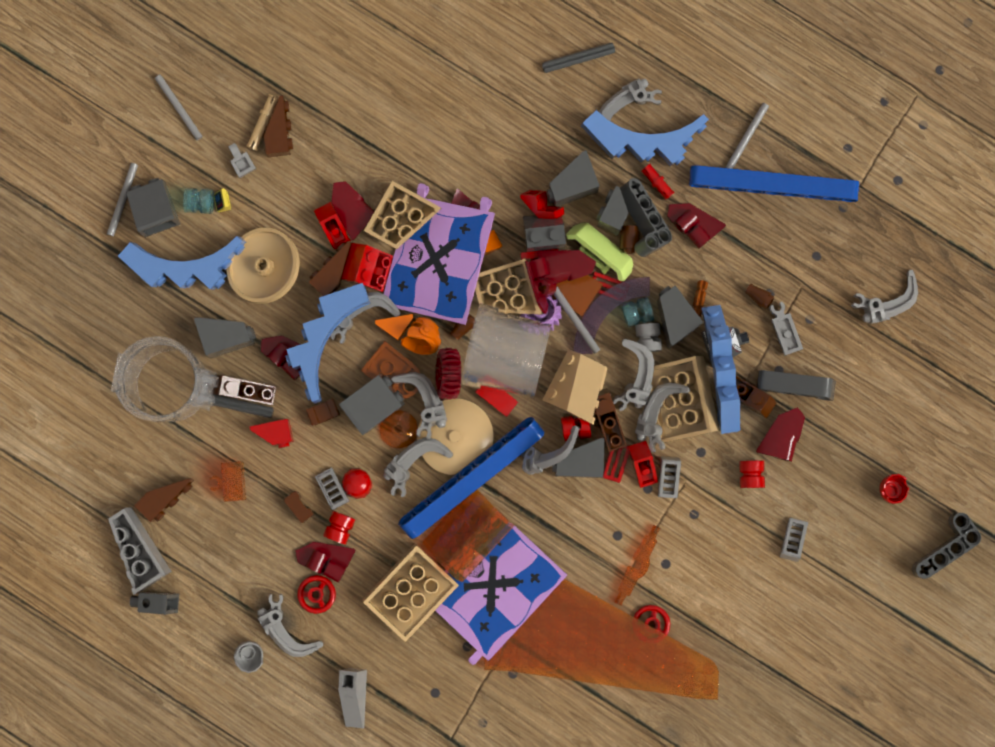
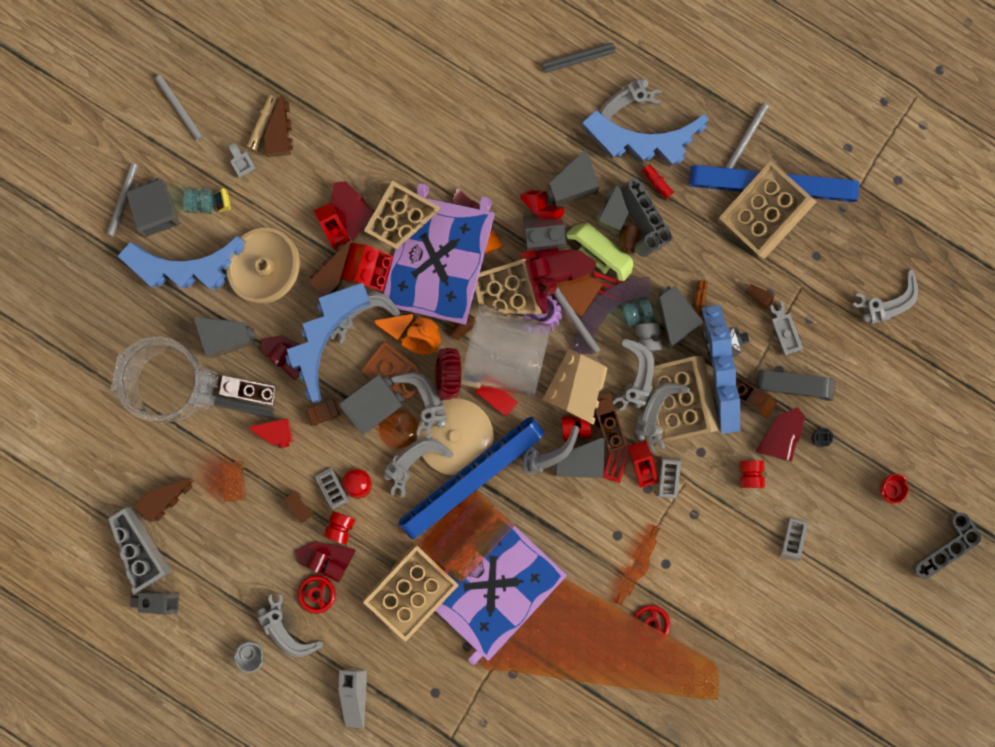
dark red panel [667,203,726,249] -> none
none -> tan slope [719,160,817,259]
none -> black wheel [811,428,833,448]

